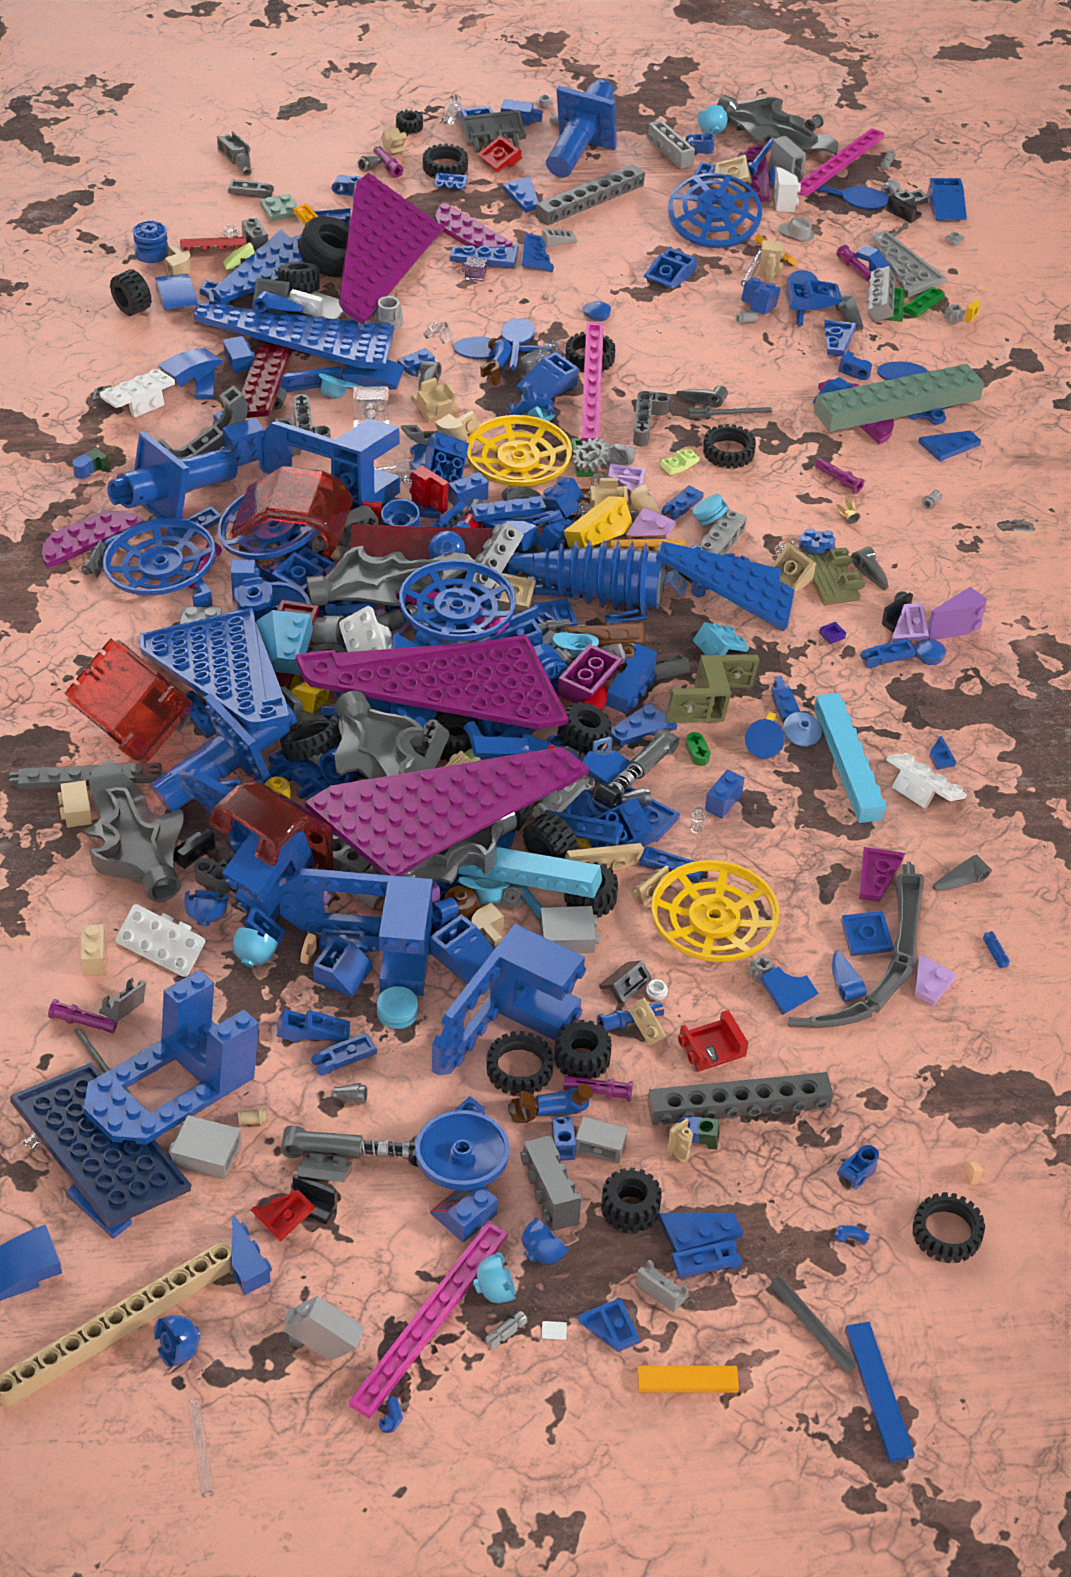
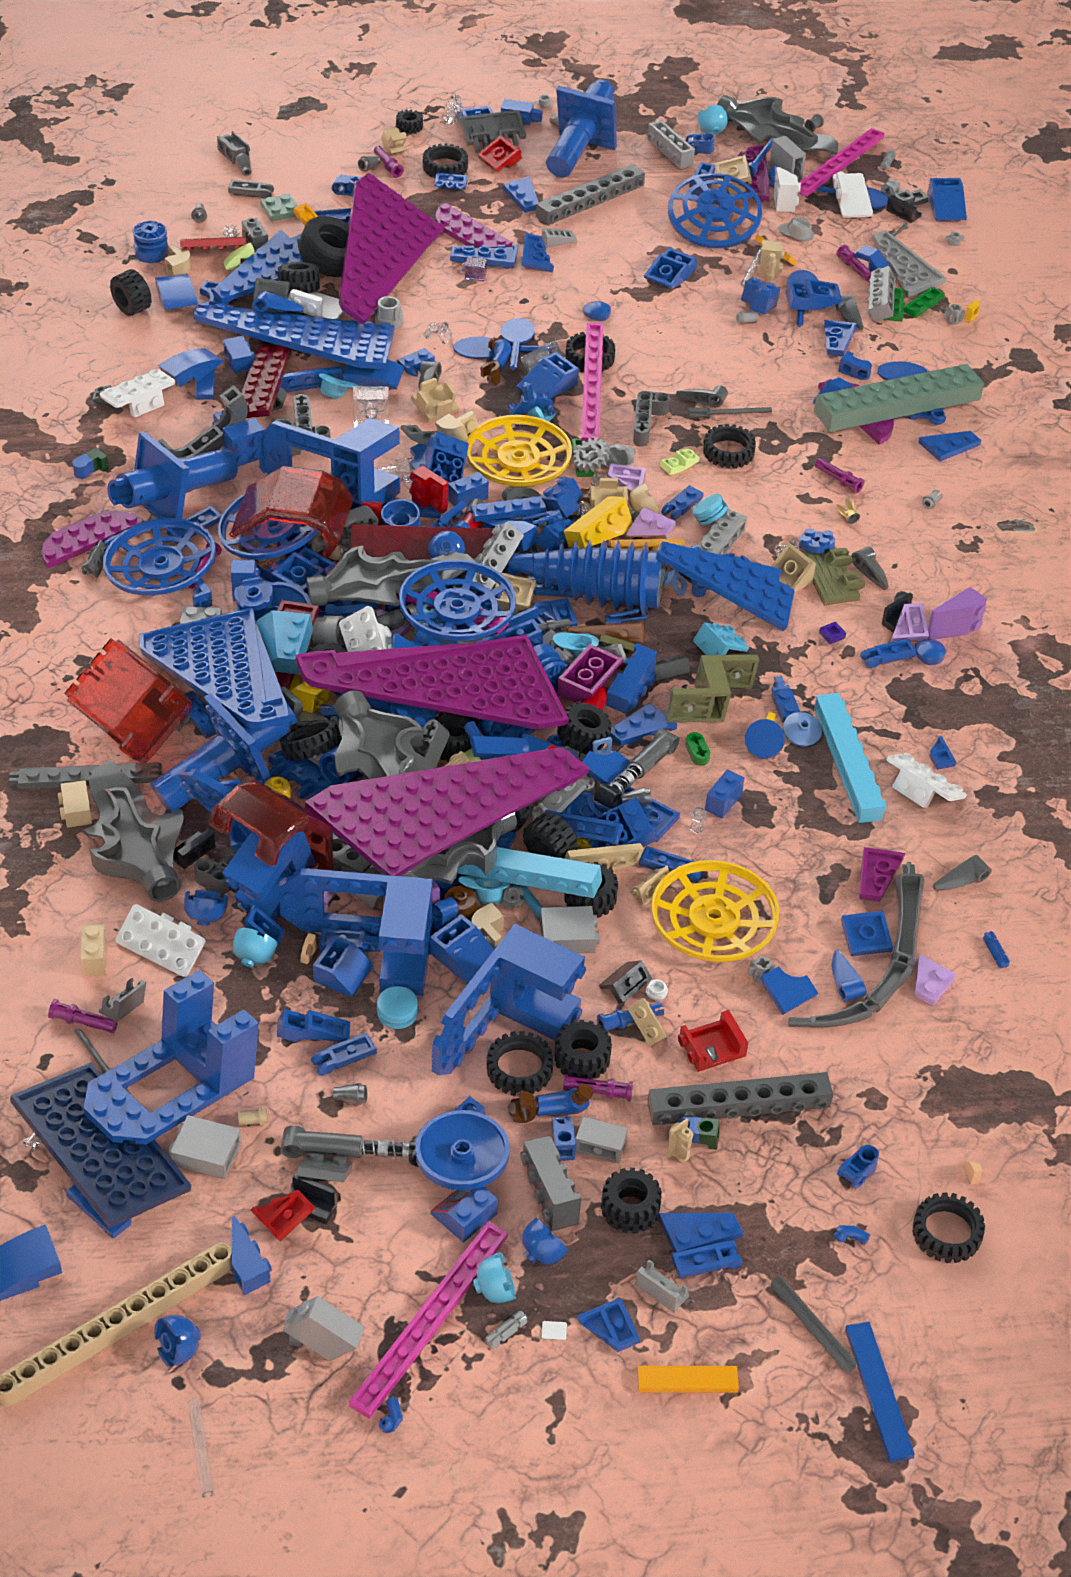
none -> flat silver cone [191,203,207,223]
none -> olive piece [599,634,635,654]
none -> white bracket [833,172,873,218]

